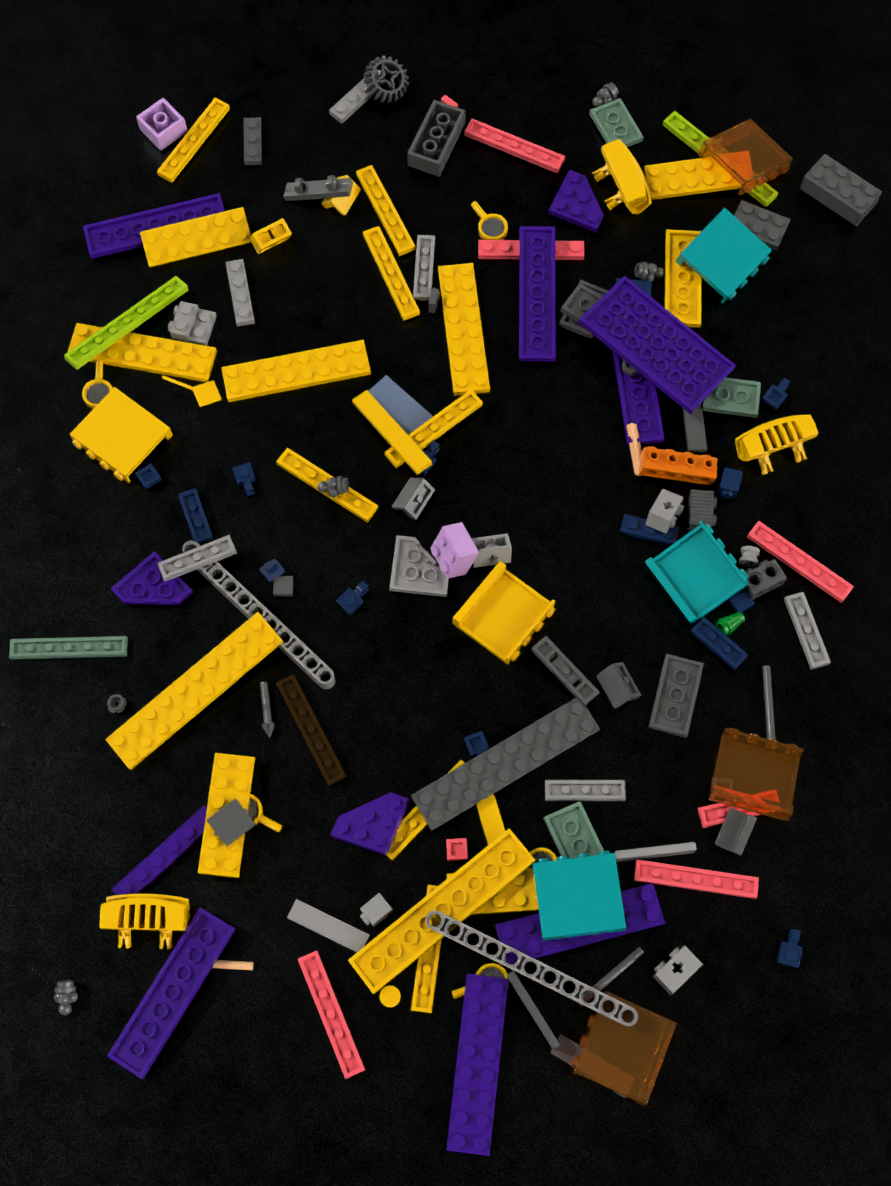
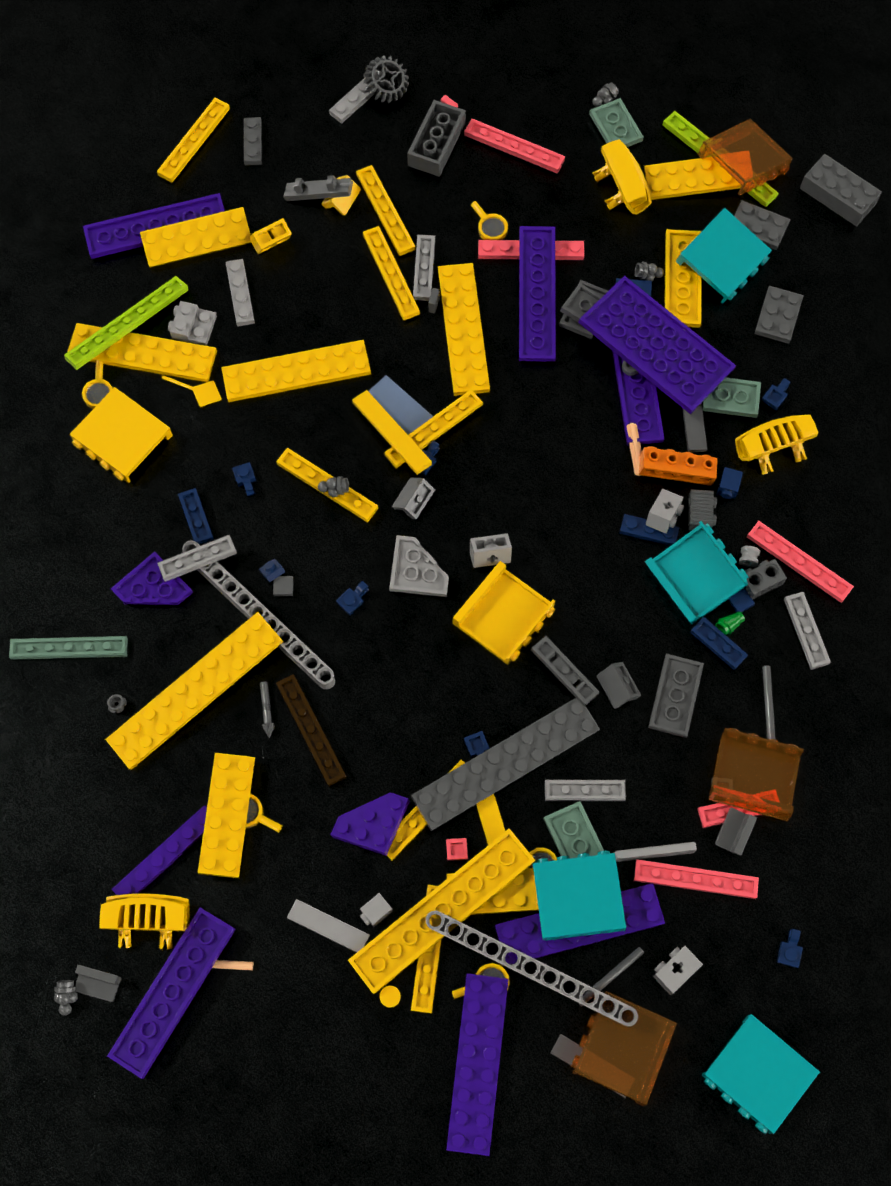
dark blue plate [135,463,162,489] -> none
lavender brick [136,98,188,151] -> none
dark grey piece [206,799,256,847] -> none
coral plate [298,950,365,1079] -> none
lavender brick [430,522,479,579] -> none
dark grey tile [507,971,560,1049] -> none
dark purple plate [548,170,604,233] -> none
none -> dark grey panel [75,965,121,1002]
none -> teal panel [702,1014,820,1134]
none -> dark grey plate [754,286,804,344]

